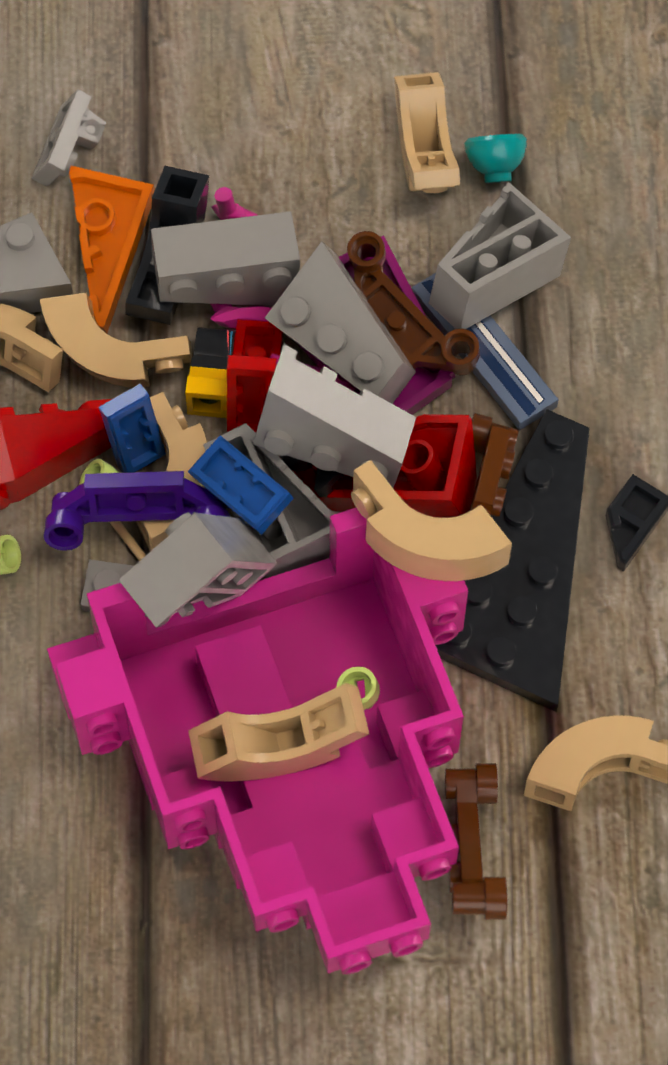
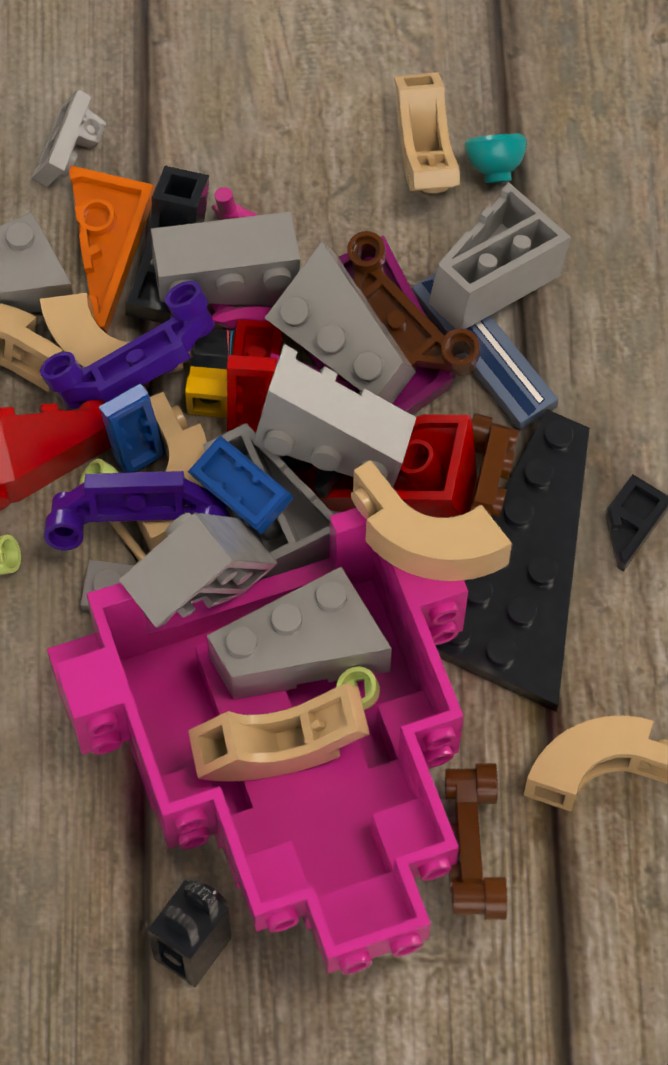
none -> dark purple plate [40,281,215,409]
none -> black hinge [148,879,232,988]
none -> light grey wedge [207,567,392,700]

